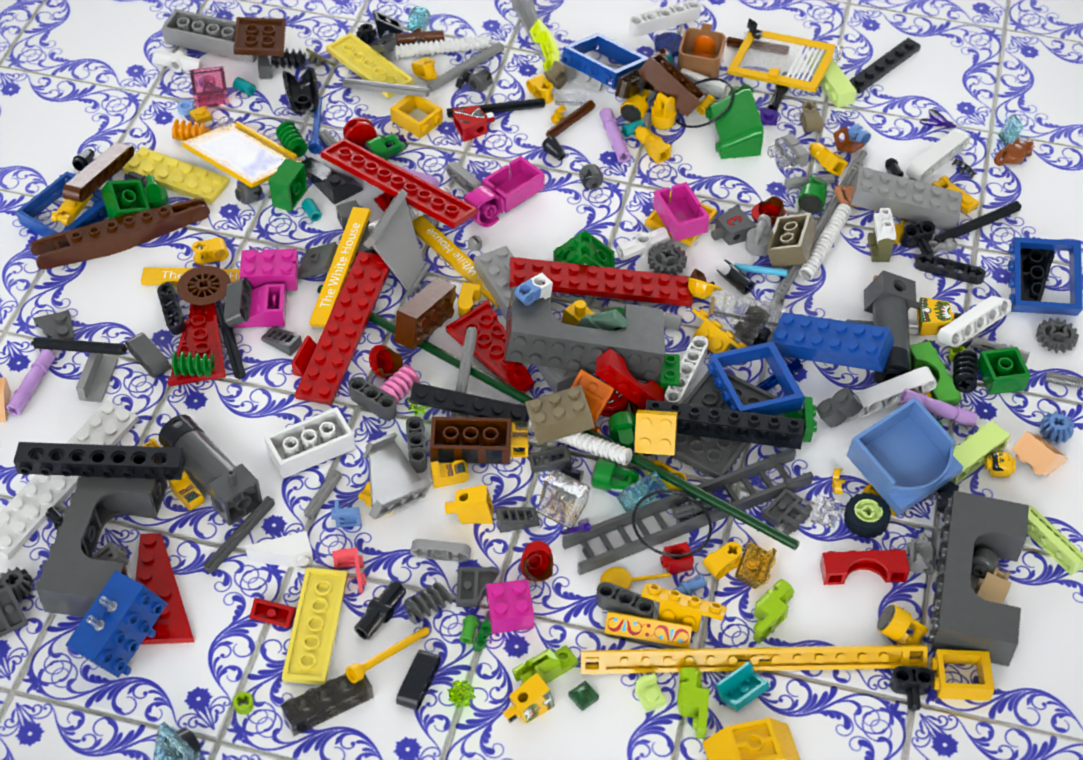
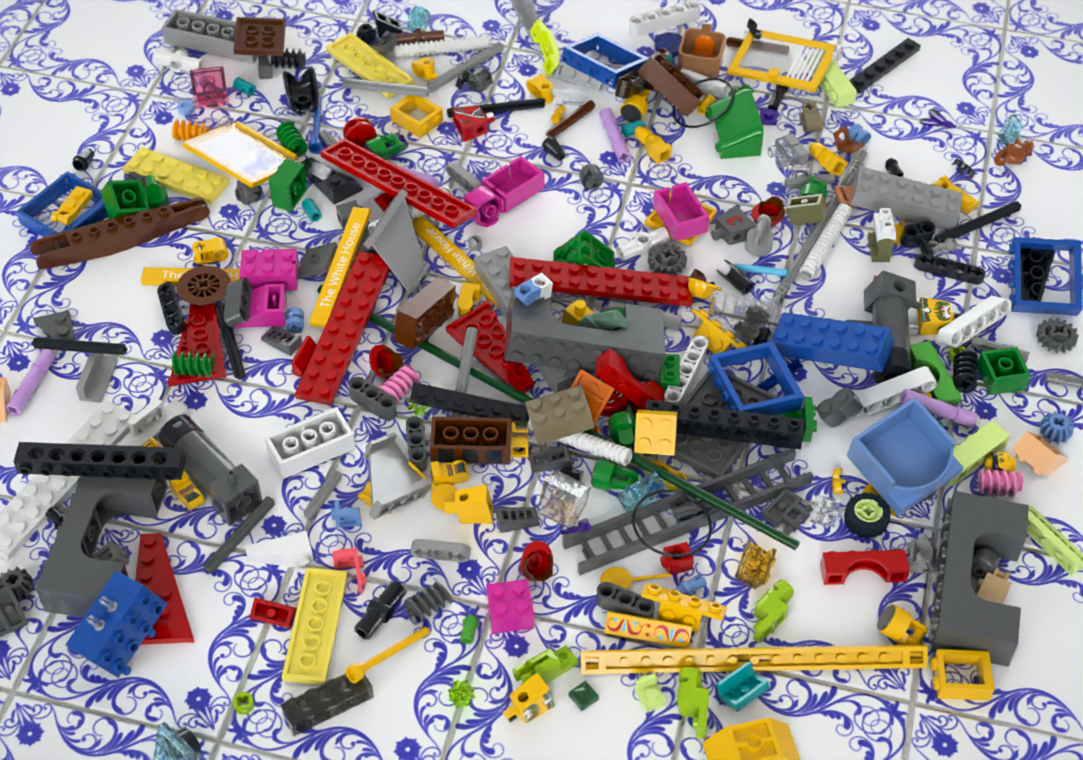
reddish brown beam [62,142,134,202] -> none
dark grey beam [125,332,171,378] -> none
yellow plate [189,105,212,125] -> none
olive piece [306,48,336,67] -> none
black beam [396,649,441,711] -> none
dark grey wing [456,567,498,607] -> none
green piece [473,620,491,652] -> none
dark tan piece [544,61,567,90] -> none
yellow piece [651,93,677,130] -> none
yellow piece [702,542,742,580] -> none
dark tan brick [766,213,817,267] -> none
black beam [889,666,935,711] -> none
white beam [906,128,971,182] -> none
black bracket [937,481,959,513] -> none
none -> white bracket [116,398,188,446]
none -> medium blue wheel [285,307,304,334]
none -> yellow piece [408,461,457,511]
none -> olive brick [786,193,828,225]
none -> clear tile [791,164,811,178]
none -> bright pink piece [978,469,1023,497]

